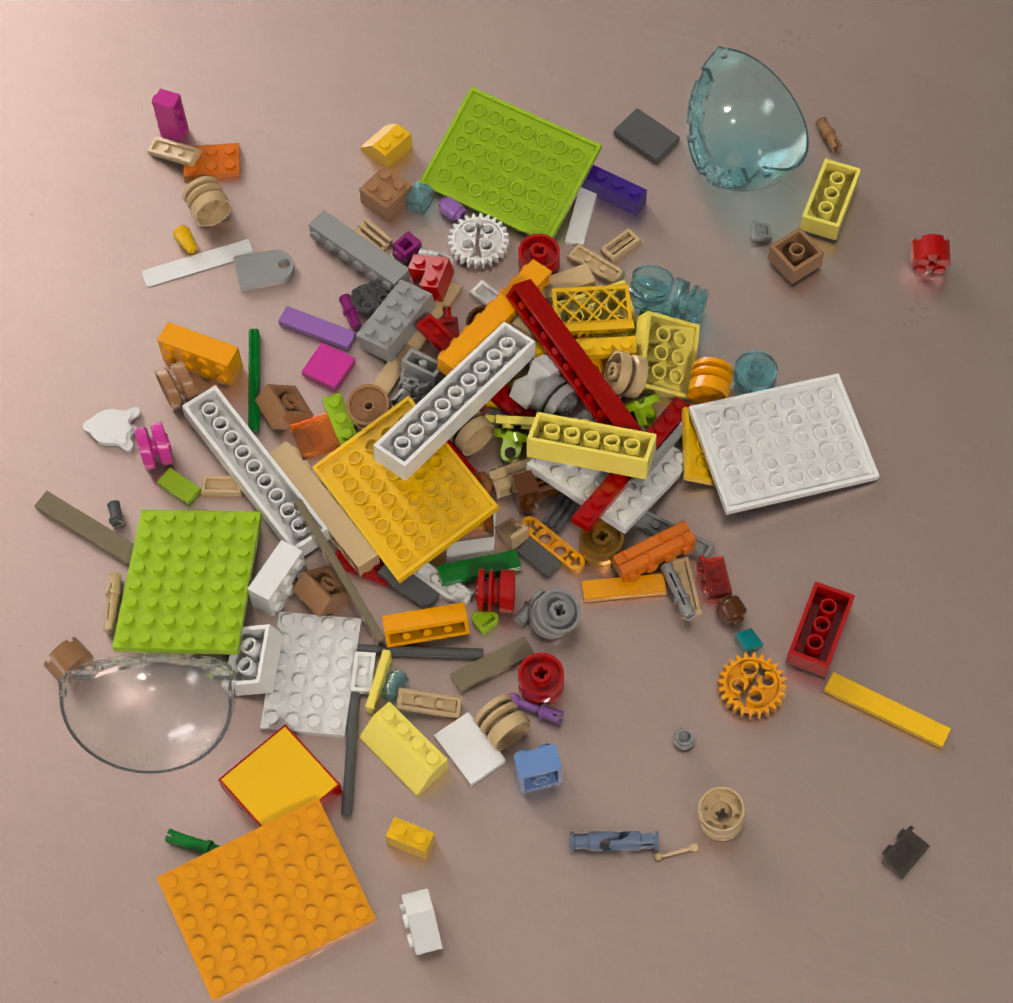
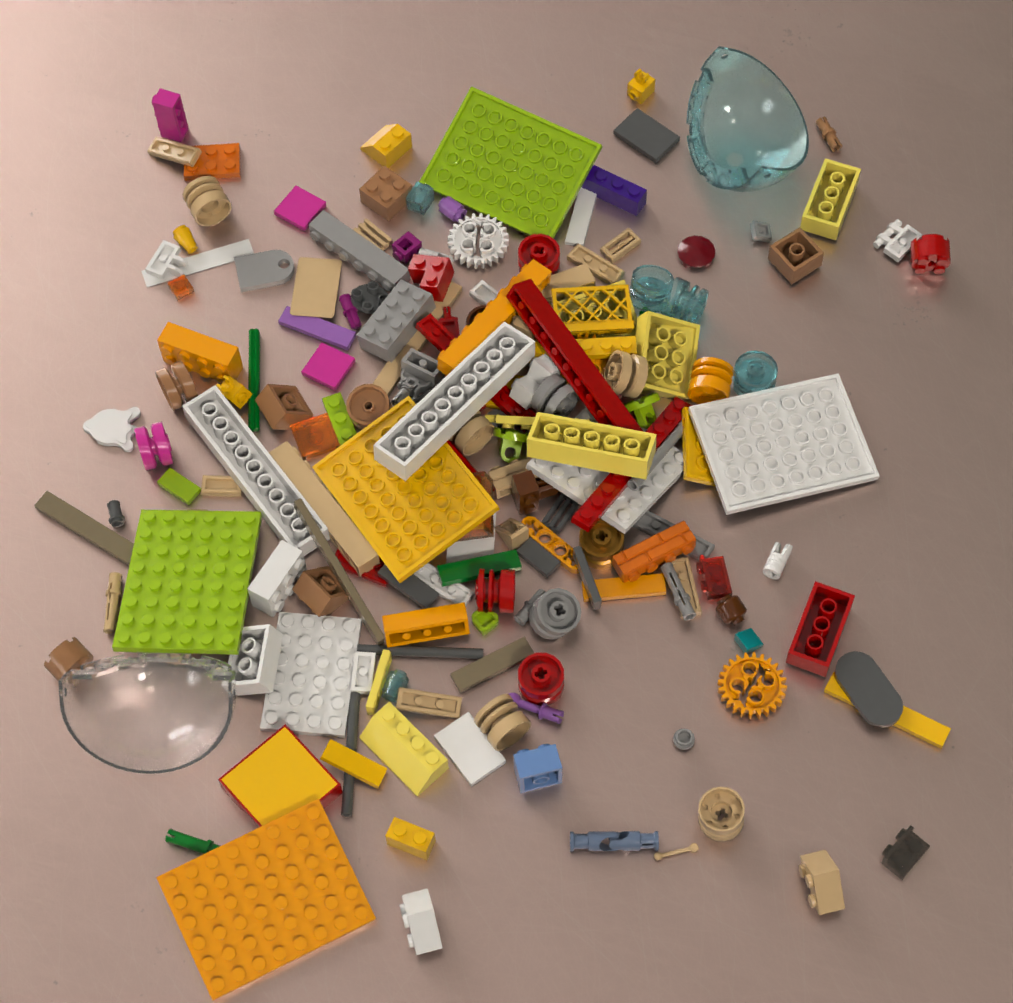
none -> white hinge [145,240,189,280]
none -> clear orange plate [168,275,194,301]
none -> yellow brick [216,375,253,409]
none -> dark pink tile [274,185,327,231]
none -> tan sticker [290,257,342,318]
none -> yellow tile [320,739,388,789]
none -> dark grey tile [573,546,602,610]
none -> yellow brick [627,68,655,104]
none -> dark red dish [677,235,715,268]
none -> white hinge [763,542,793,580]
none -> tan brick [798,849,845,915]
none -> dark grey tile [835,651,903,728]
none -> white plate [873,219,923,262]

